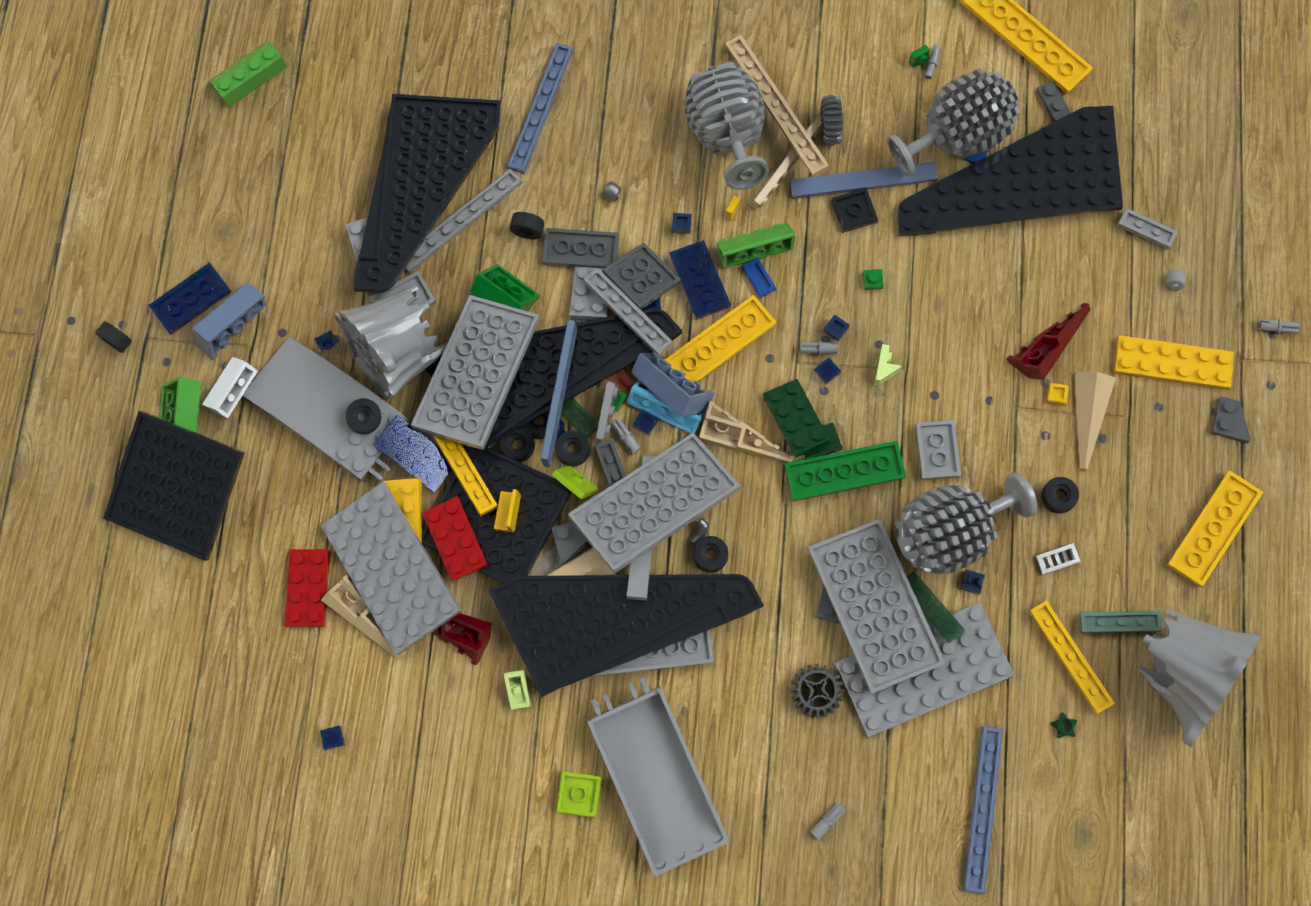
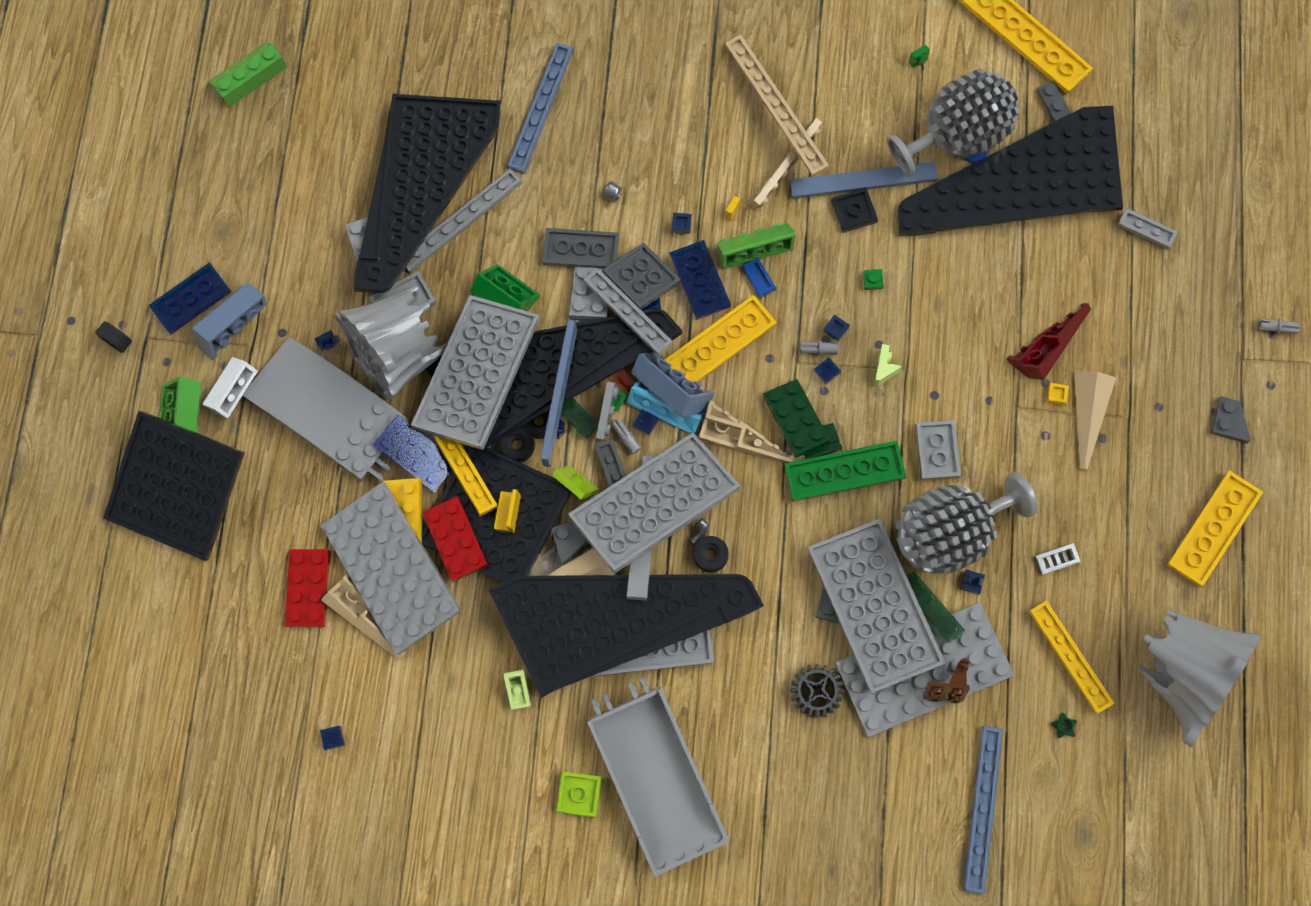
black tyre [346,398,382,434] -> none
dark red wedge [433,613,492,665] -> none
black tyre [509,212,544,239] -> none
black tyre [555,430,590,467] -> none
light grey plant [685,61,769,190] -> none
light grey axle [810,804,846,840] -> none
dark grey gear [820,95,843,145] -> none
light grey bar [925,44,941,79] -> none
black tyre [1041,477,1079,514] -> none
sand green plate [1079,611,1163,633] -> none
yellow plate [1114,335,1234,390] -> none
light grey piece [1166,270,1186,291] -> none
none -> reddish brown plate [923,658,970,704]

